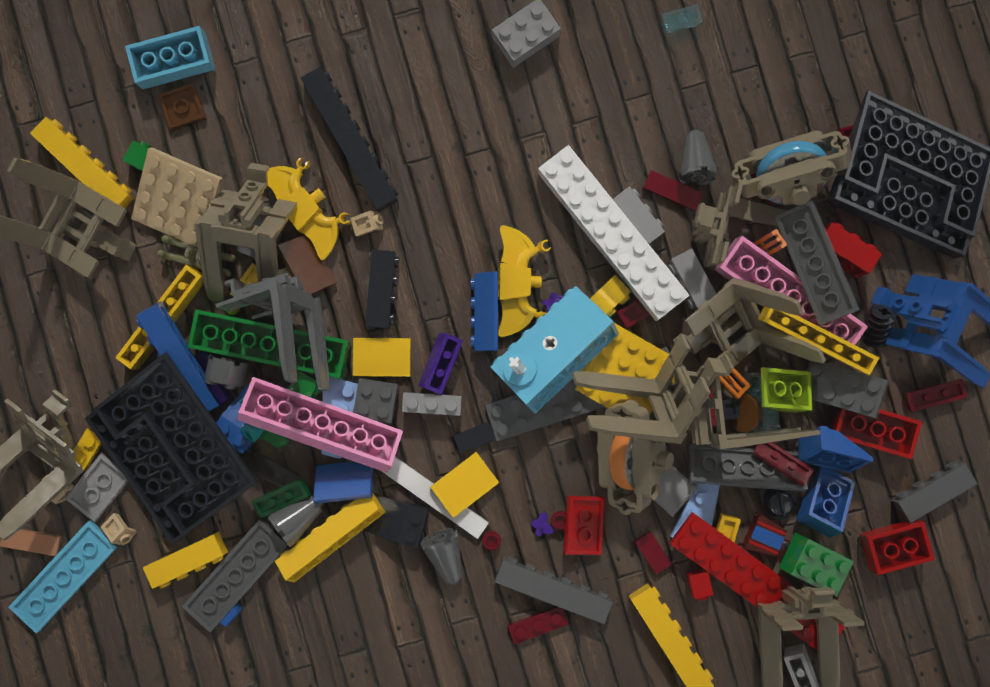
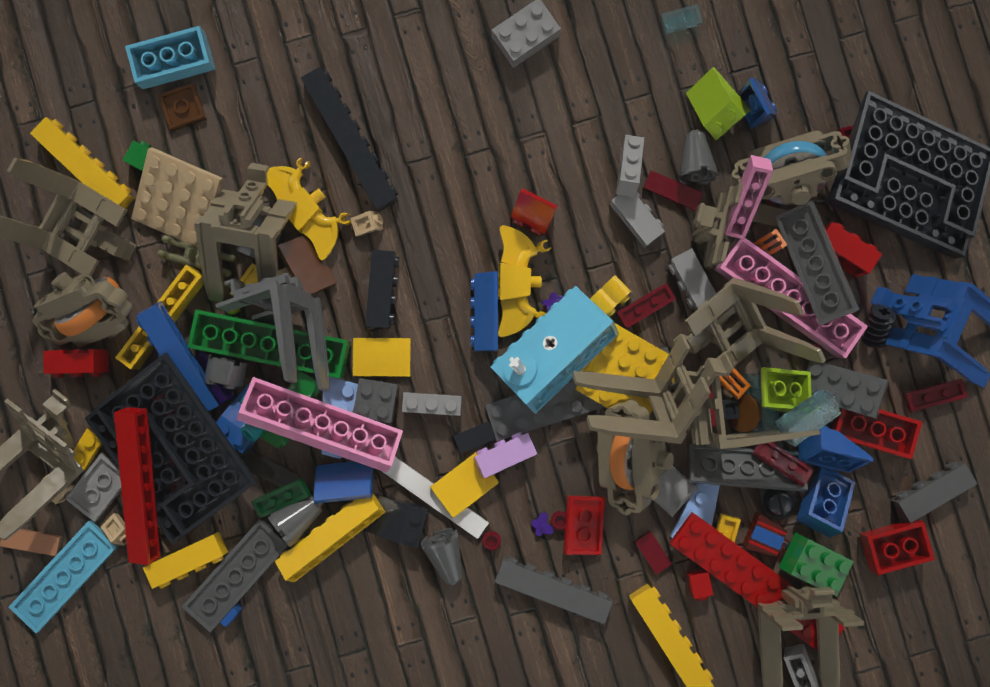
dark purple brick [418,332,463,395] -> none
dark red plate [508,606,569,645] -> none
white brick [538,145,690,321] -> none
yellow brick [758,306,879,375] -> none
none -> dark tan piece [32,272,132,348]
none -> red wedge [43,349,109,378]
none -> red brick [114,407,160,565]
none -> lavender brick [474,432,537,479]
none -> red slope [510,188,557,236]
none -> light grey brick [616,134,644,197]
none -> lime slope [686,67,751,140]
none -> bright pink brick [725,155,773,239]
none -> blue slope [737,78,777,129]
none -> clear light blue brick [775,389,841,446]

